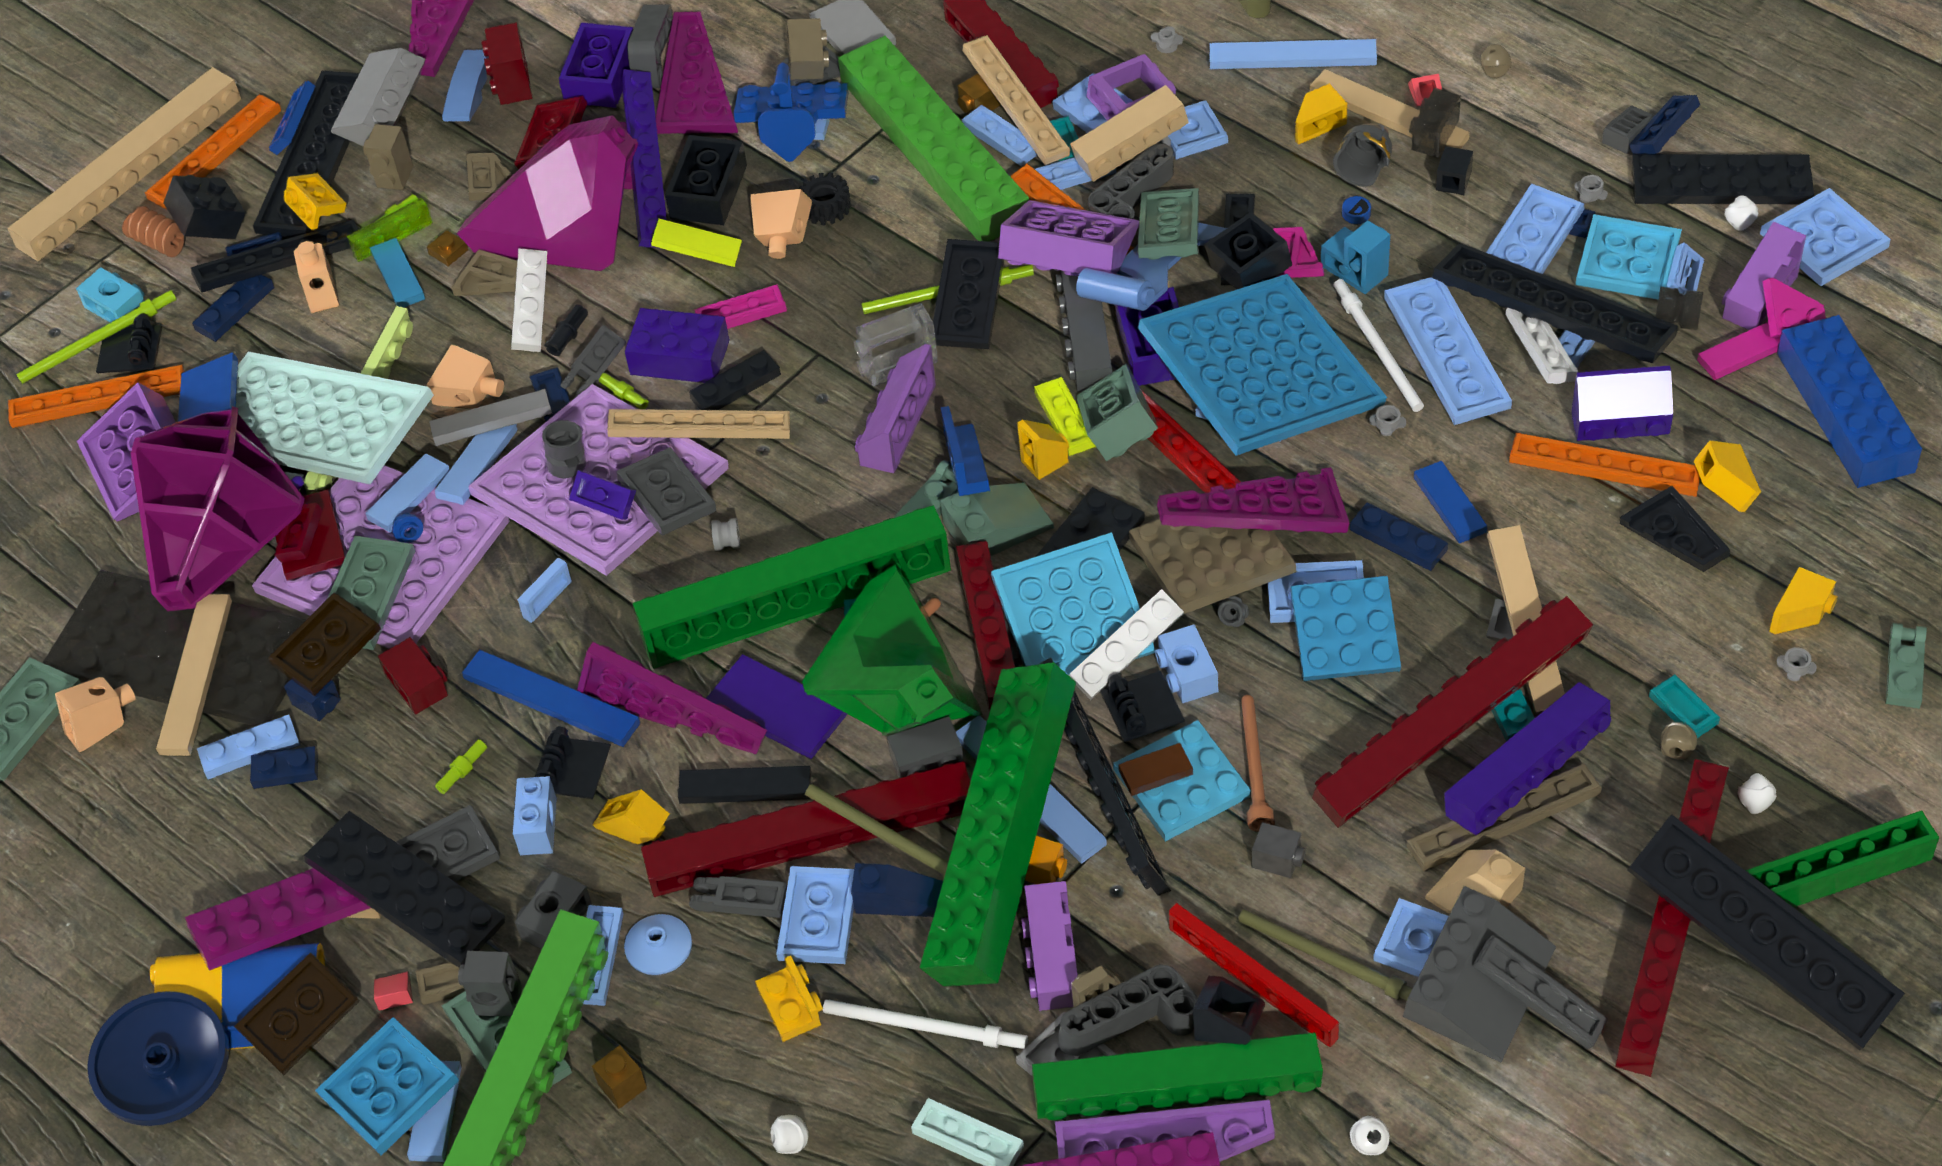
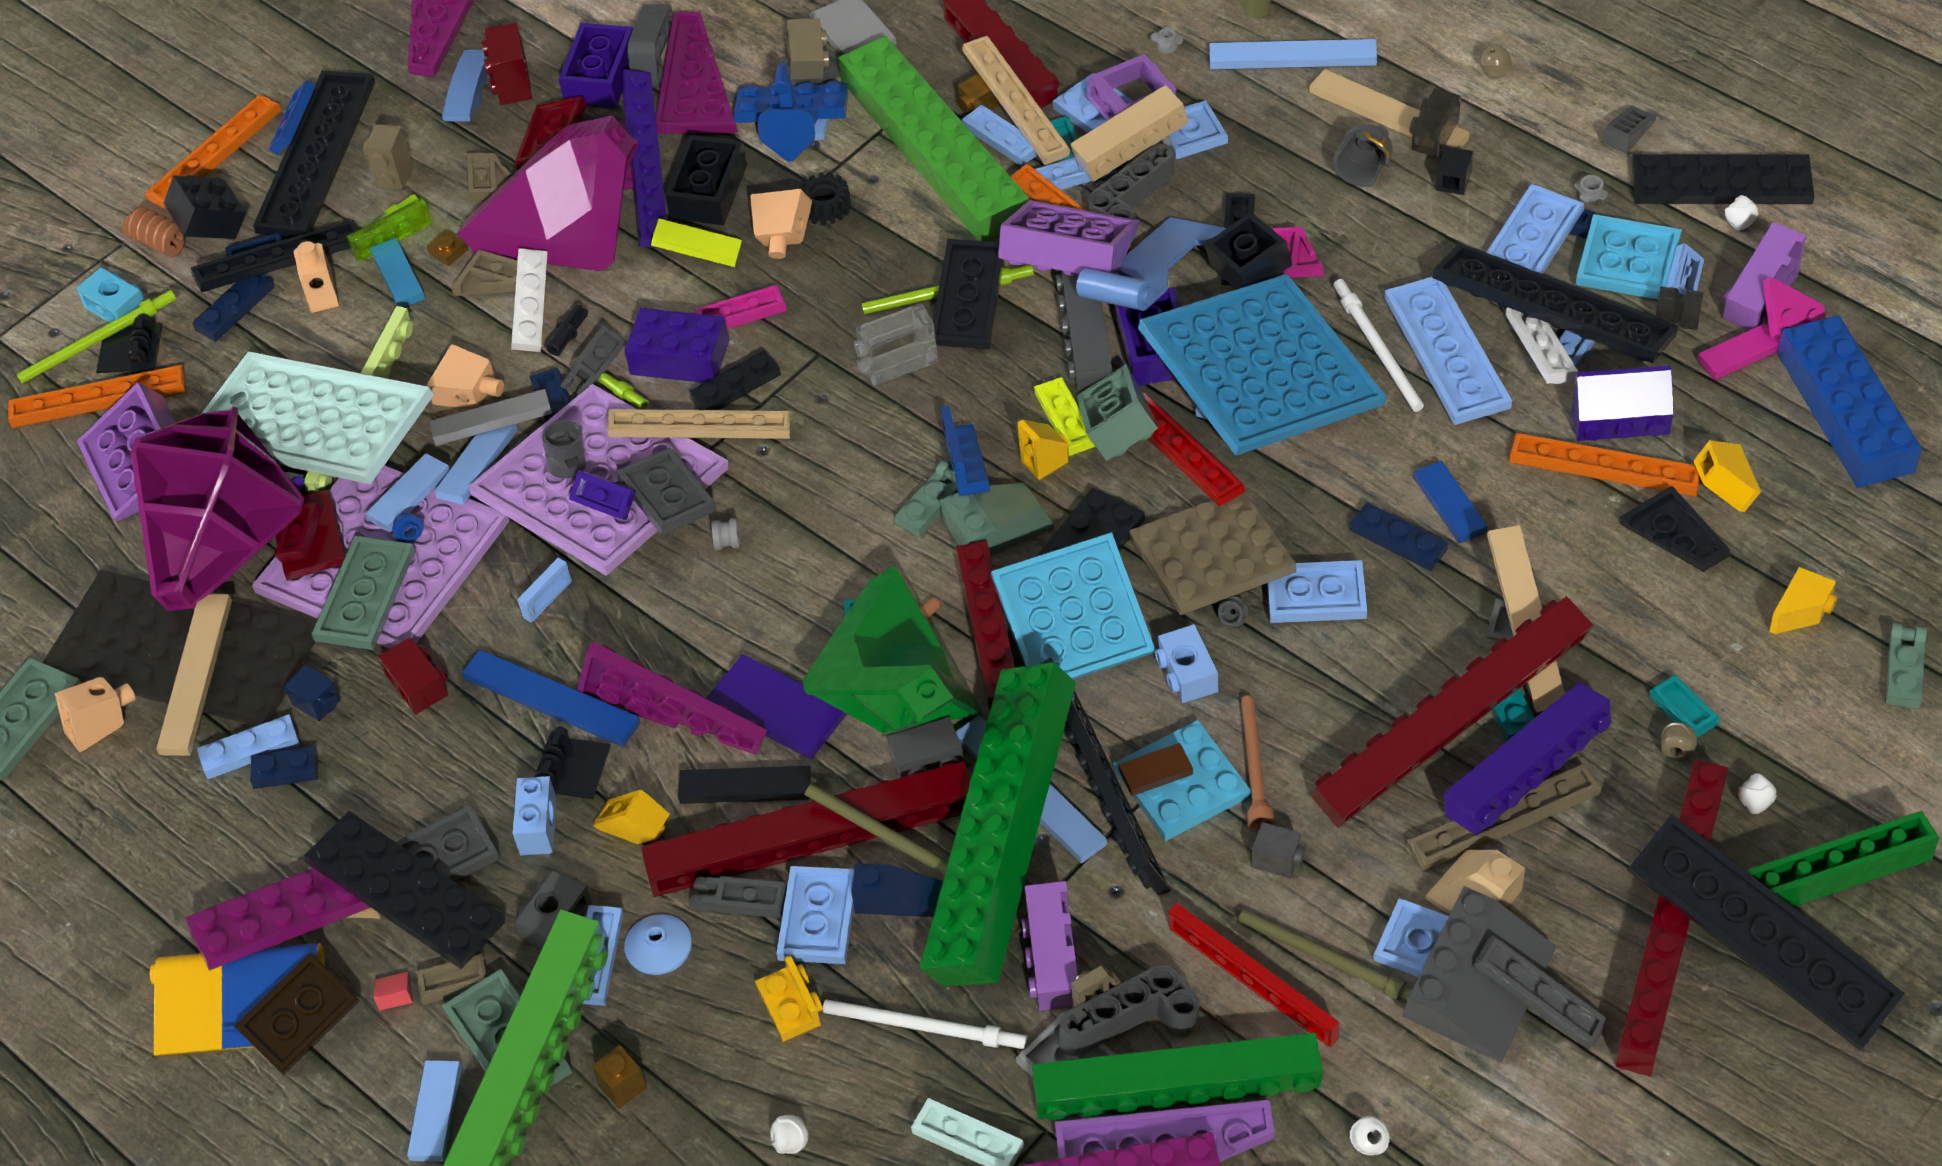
tan brick [7,67,241,261] -> none
dark blue dish [88,991,229,1126] -> none
blue tile [178,352,238,422] -> none
dark brown tile [267,592,381,696] -> none
yellow bracket [284,173,346,230] -> none
dark azure plate [315,1017,460,1155] -> none
light grey slope [331,48,426,146] -> none
lime bar [435,740,487,794] -> none
dark grey brick [458,951,522,1016] -> none
green brick [632,505,951,669] -> none
medium lavender slope [855,344,936,473] -> none
light orange brick [1025,836,1067,884] -> none
white plate [1069,589,1184,700] -> none
black hinge [1100,671,1185,742] -> none
sand green plate [1138,188,1199,260] -> none
magenta wing [1157,467,1349,534] -> none
black tile [1193,976,1265,1044] -> none
dark azure plate [1291,576,1401,681] -> none
yellow slope [1295,83,1347,145] -> none
dark azure brick [1321,220,1390,294] -> none
blue tile [1342,196,1371,224] -> none
light grey plate [1369,405,1406,436] -> none
coral slope [1408,73,1445,107] -> none
dark blue plate [1629,95,1700,154] -> none
light blue plate [1760,188,1891,286] -> none
light grey plate [1776,647,1817,681] -> none

